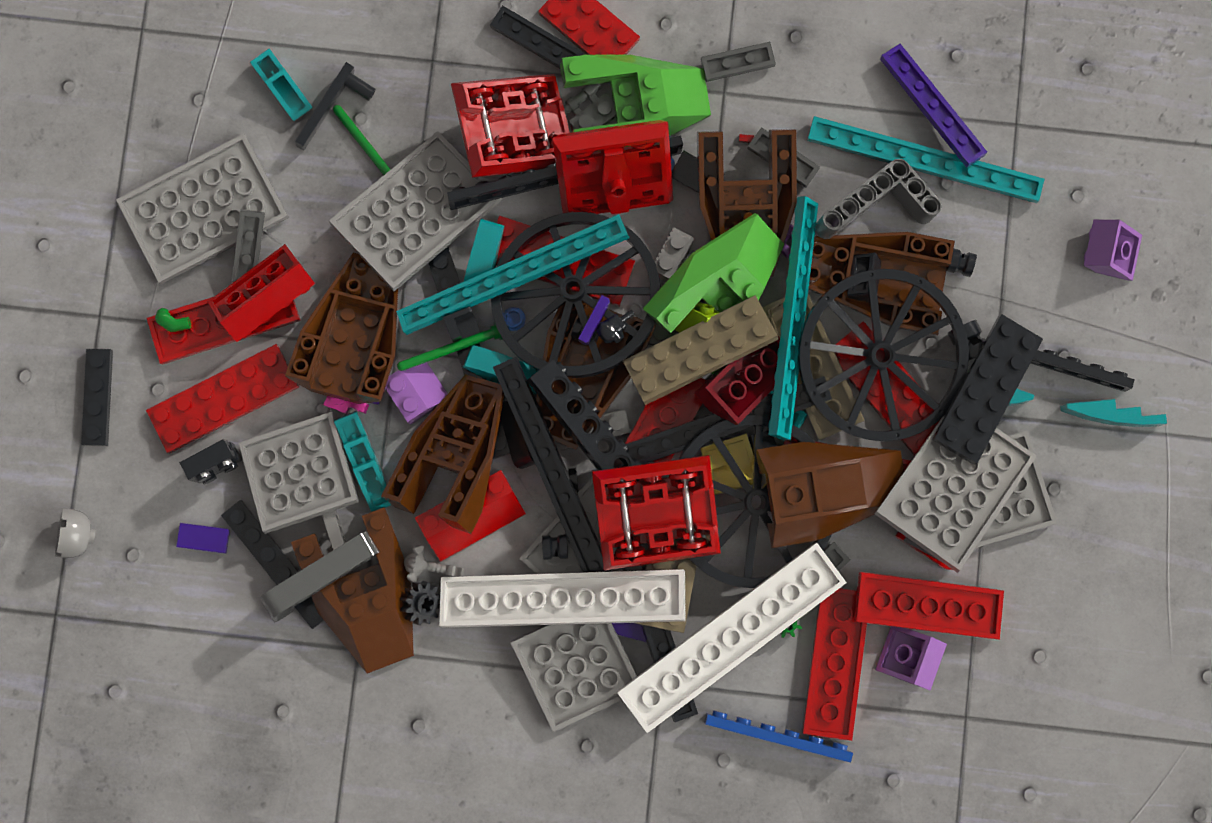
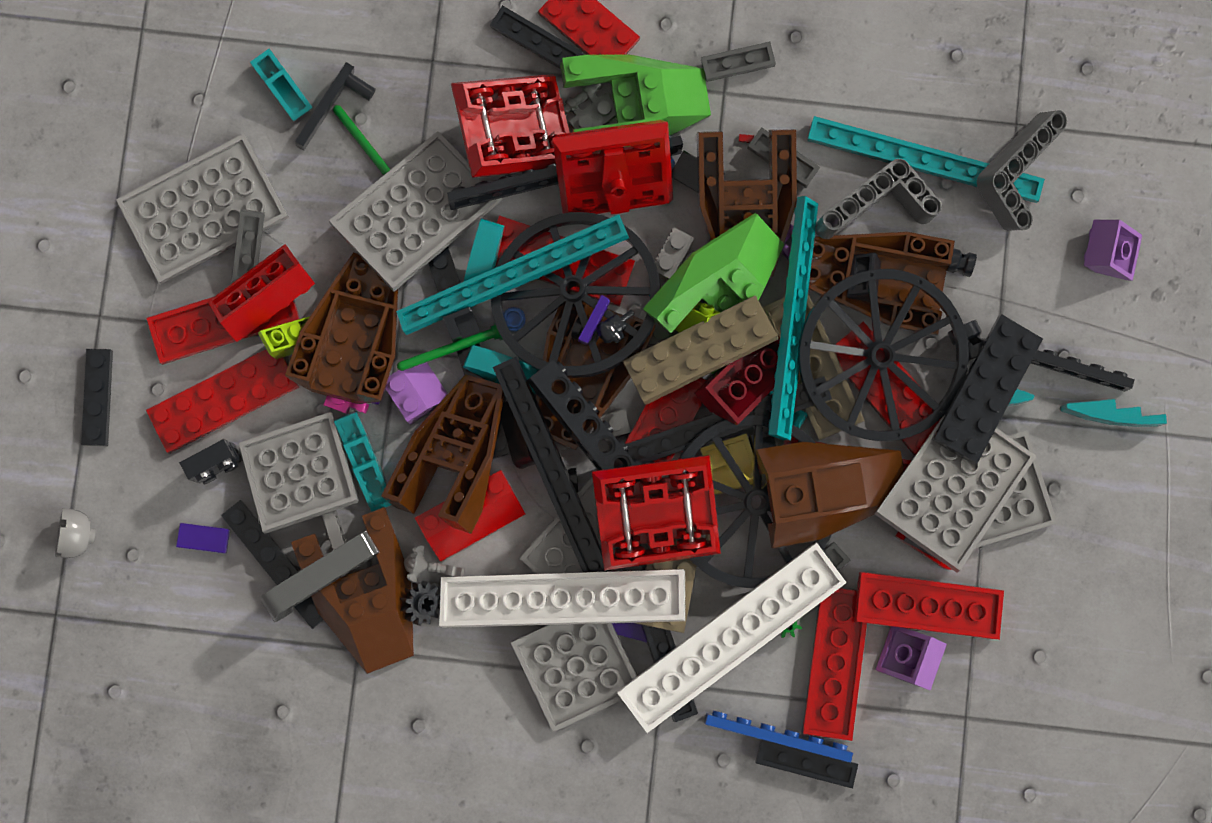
green arm [155,308,192,332] -> none
black wheel [542,534,568,560] -> none
dark purple plate [880,43,987,168] -> none
none -> lime slope [258,316,310,359]
none -> black plate [755,739,859,789]
none -> dark grey beam [977,110,1067,231]

